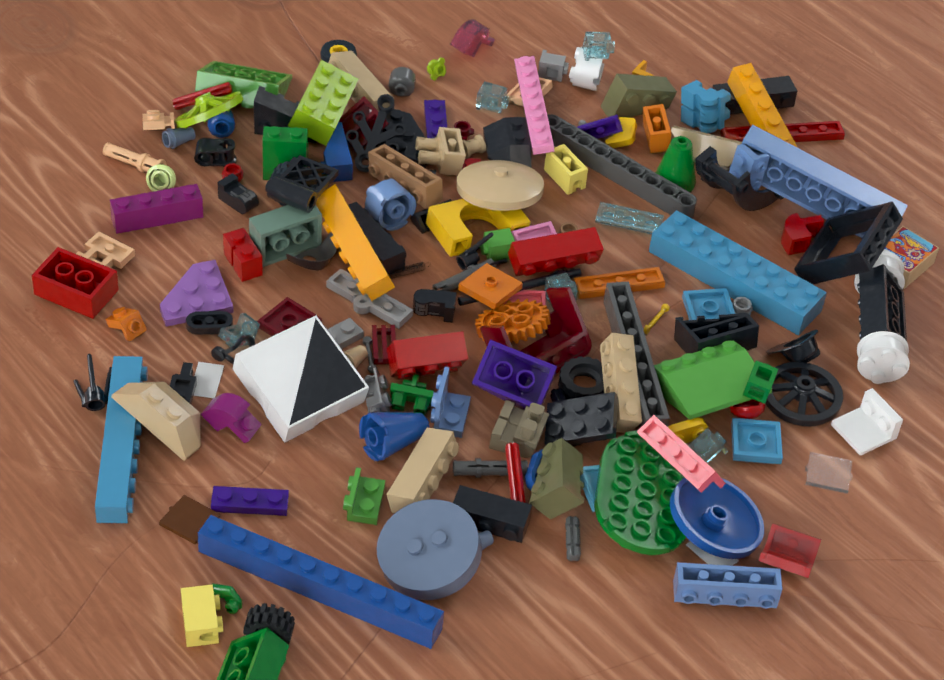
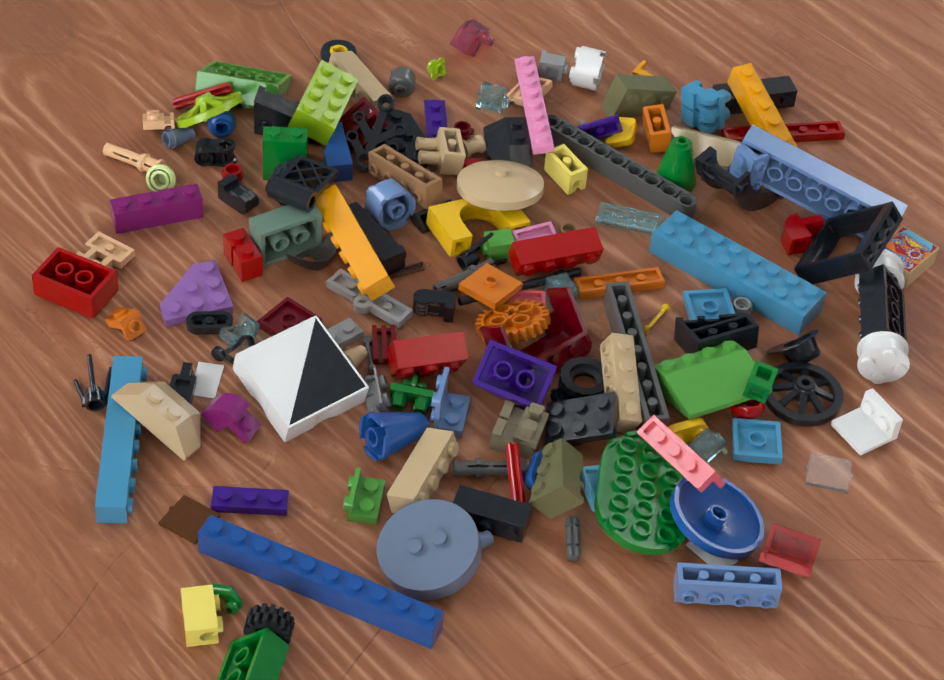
clear light blue brick [582,32,615,61] -> none

